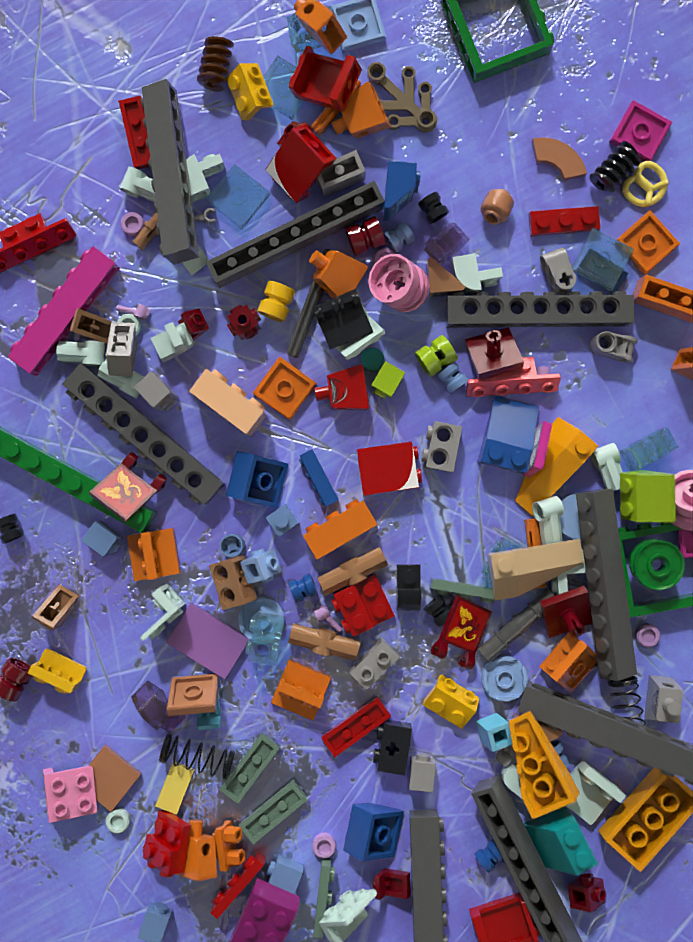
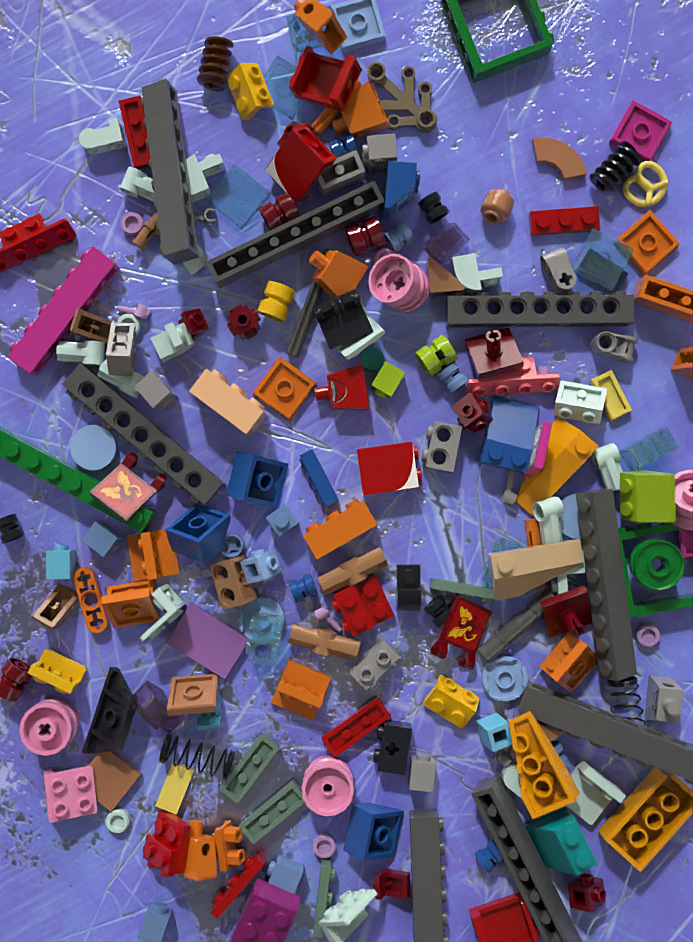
none -> bright pink wheel [19,697,80,756]
none -> medium azure brick [46,545,76,579]
none -> light blue tile [70,425,118,471]
none -> orange beam [73,567,110,633]
none -> light aqua leg [79,118,127,154]
none -> black wing [82,667,138,754]
none -> orange bracket [101,579,160,628]
none -> blue slope [165,503,231,564]
none -> dark red wheel [258,192,300,231]
none -> bright pink wheel [302,755,354,816]
none -> blue wheel [329,135,357,158]
none -> light grey brick [362,133,398,175]
none -> dark red brick [453,392,493,433]
none -> light grey hand [501,472,517,505]
none -> light aqua bracket [554,381,607,424]
none -> light yellow tile [590,370,632,421]

